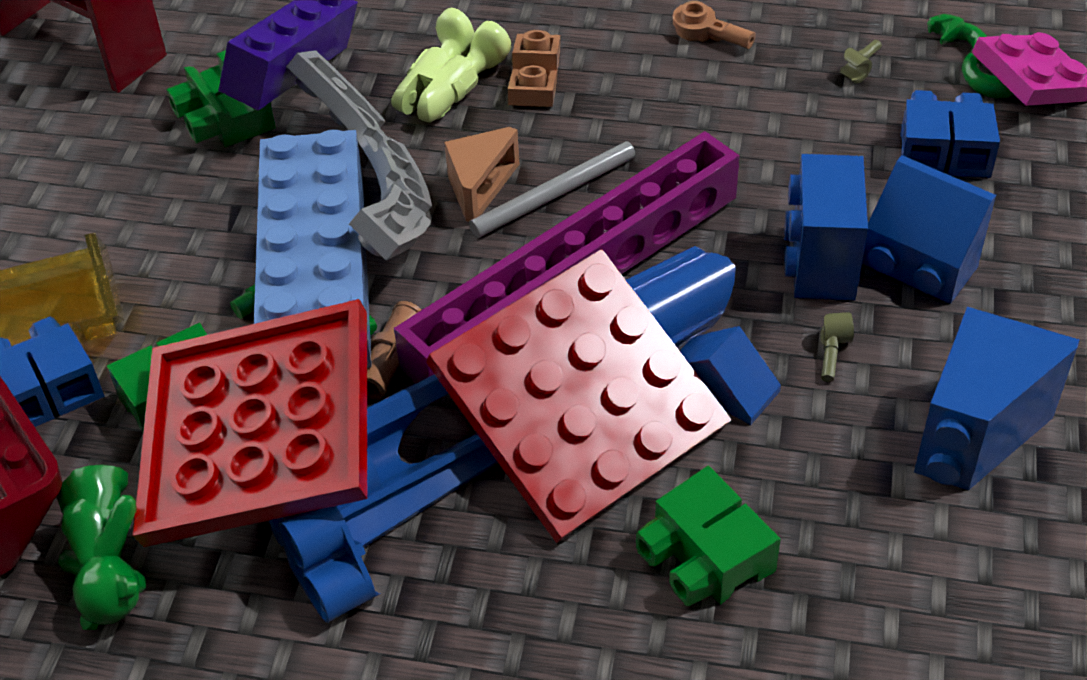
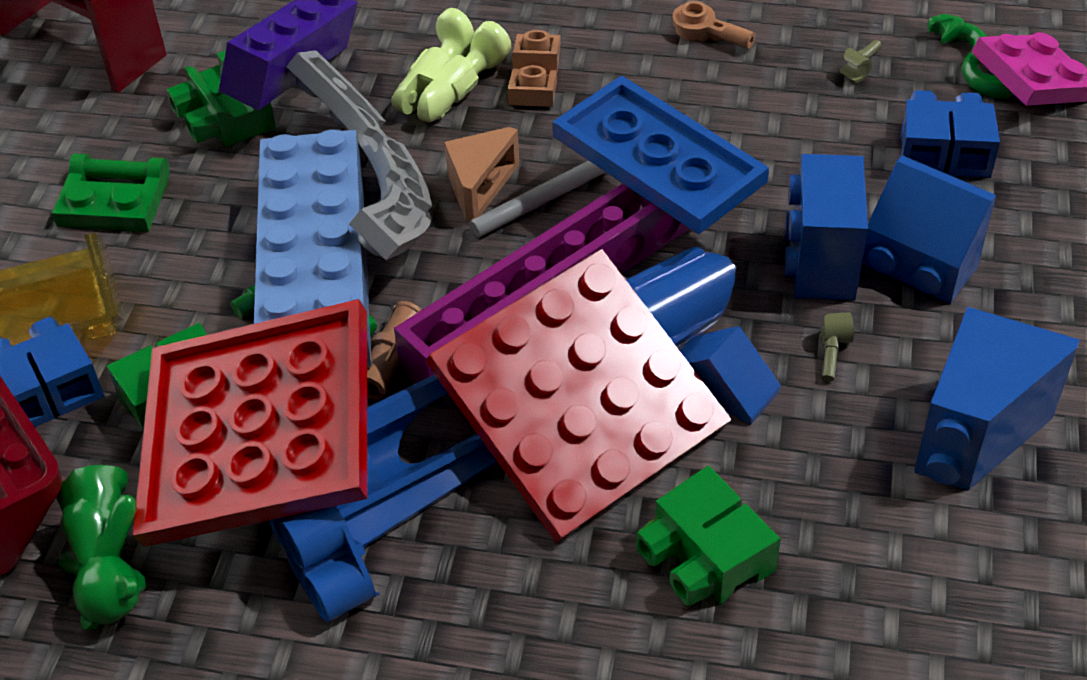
none -> green plate [52,153,170,232]
none -> blue plate [552,75,769,234]

